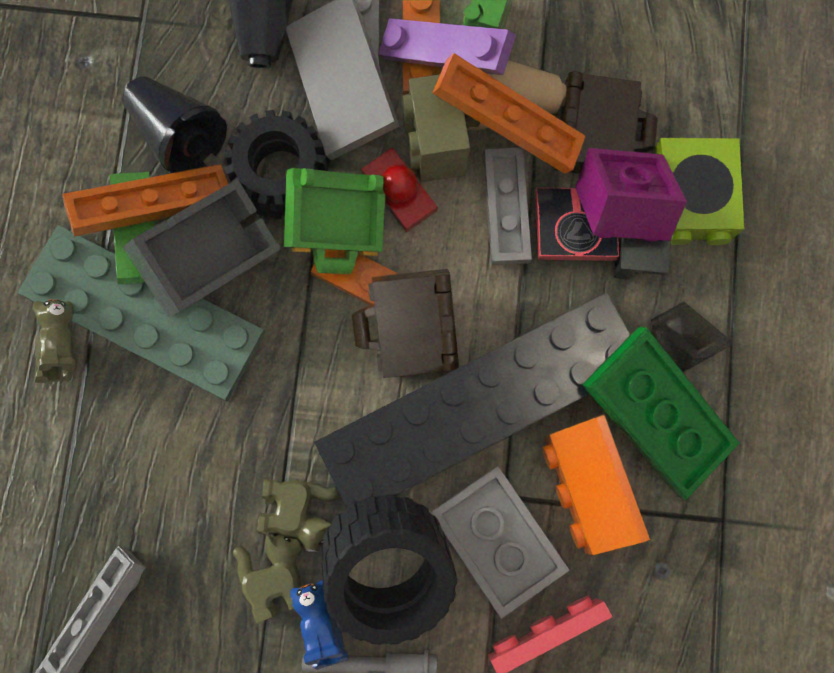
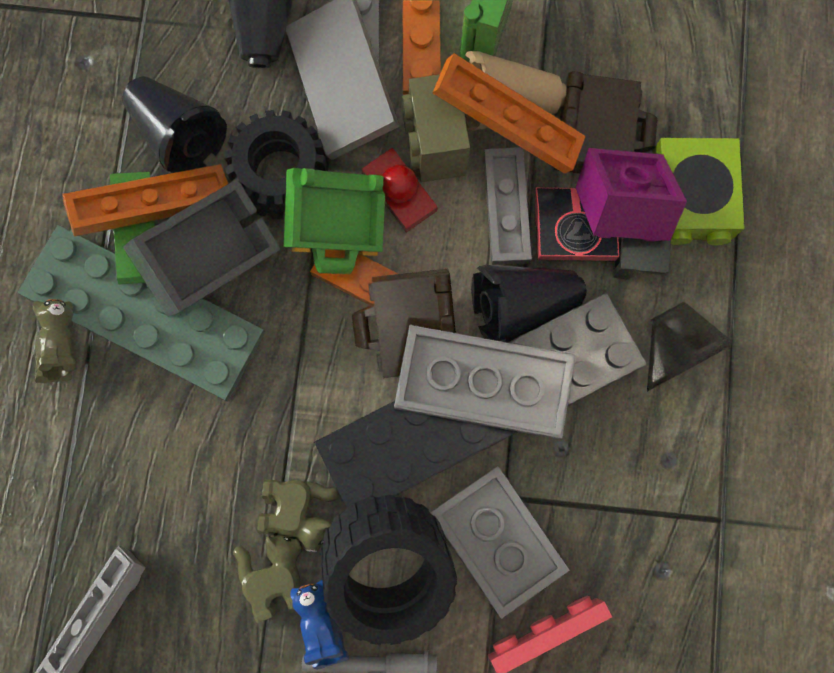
medium lavender plate [378,18,516,75] -> none
orange slope [542,415,650,555] -> none
green tile [582,326,740,501] -> none
none -> light grey tile [394,325,575,439]
none -> black cone [471,265,587,342]

